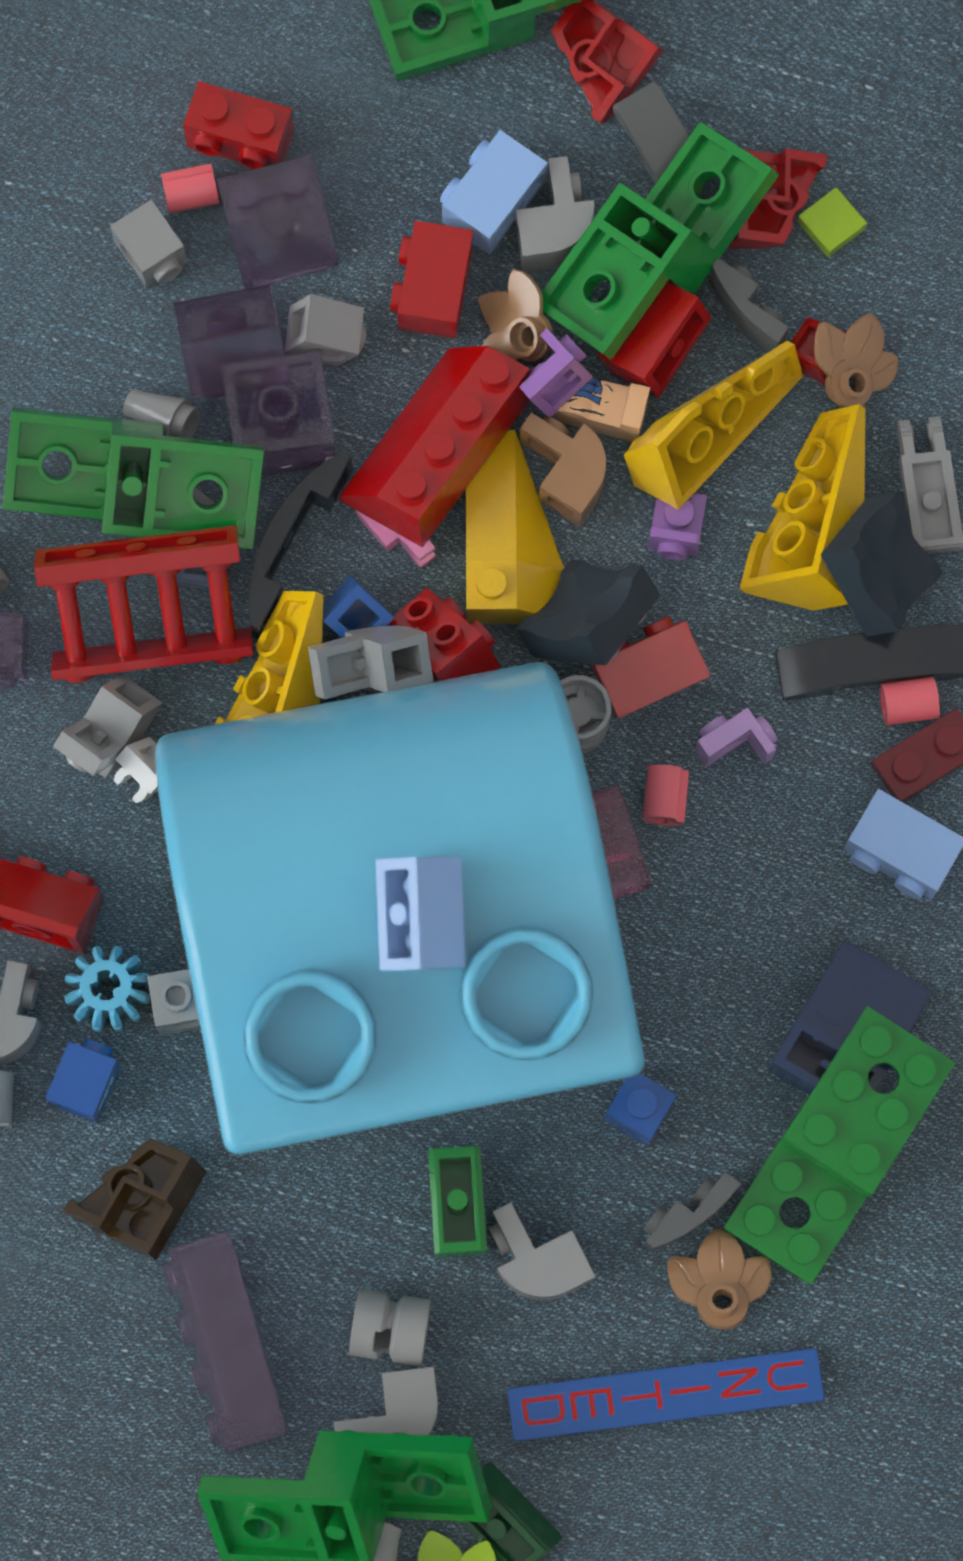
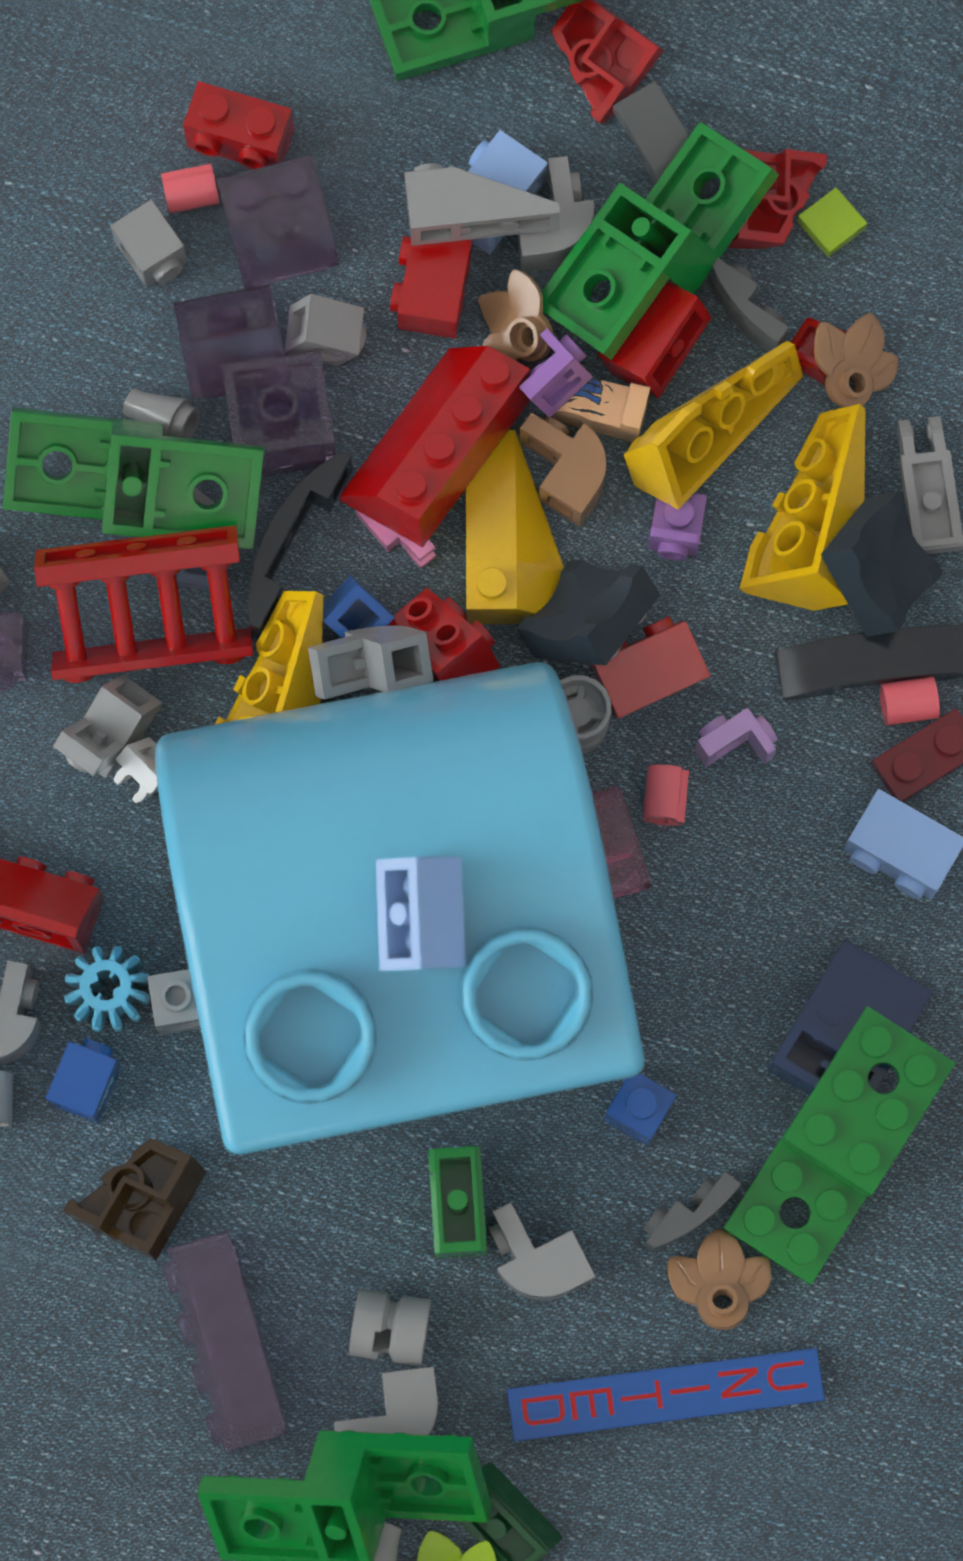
none -> light grey slope [404,163,560,246]

